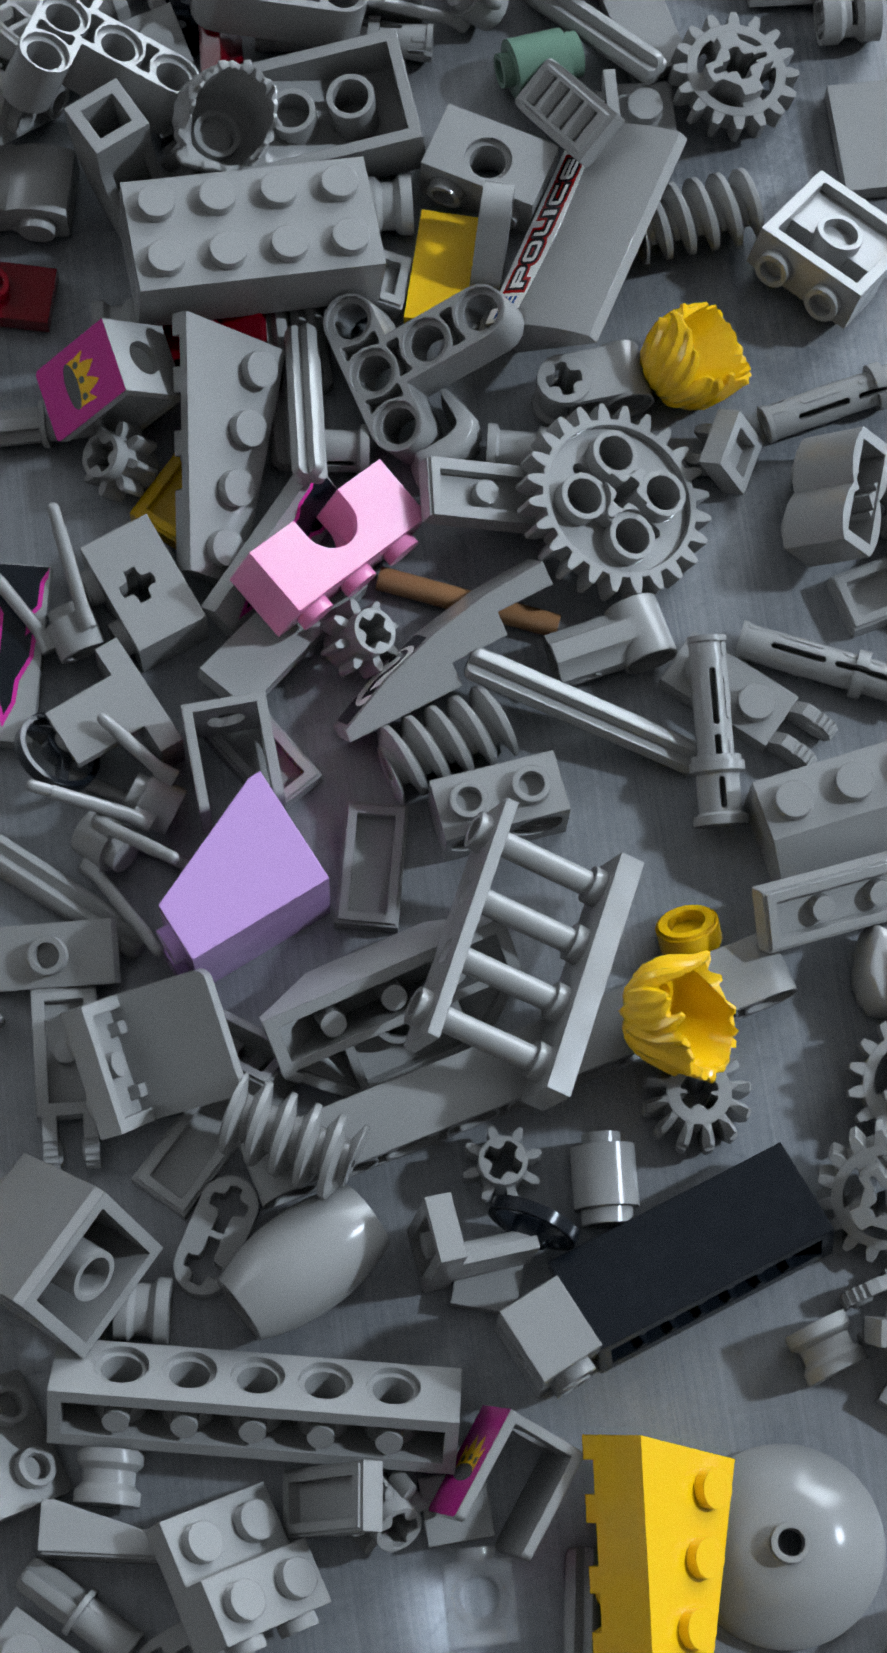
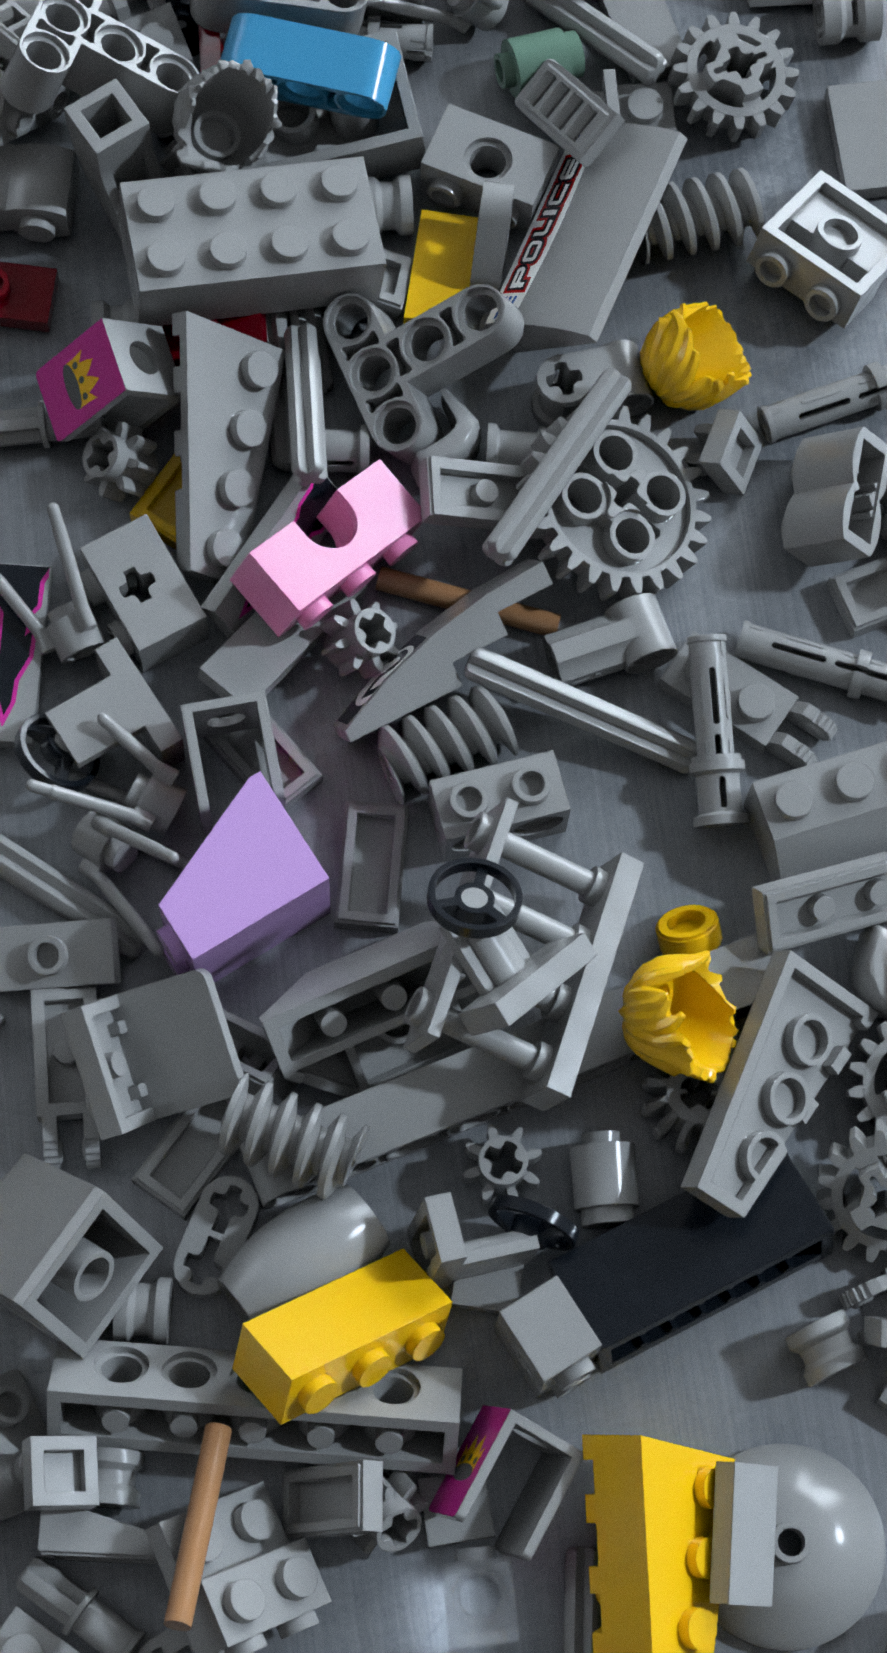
none -> light grey tile [22,1436,100,1511]
none -> medium nougat bar [163,1422,232,1631]
none -> dark azure beam [220,13,402,119]
none -> yellow brick [232,1248,453,1425]
none -> light grey piece [427,858,598,1036]
none -> light grey axle [483,368,632,566]
none -> light grey wing [681,950,879,1218]
none -> light grey tile [709,1461,778,1607]

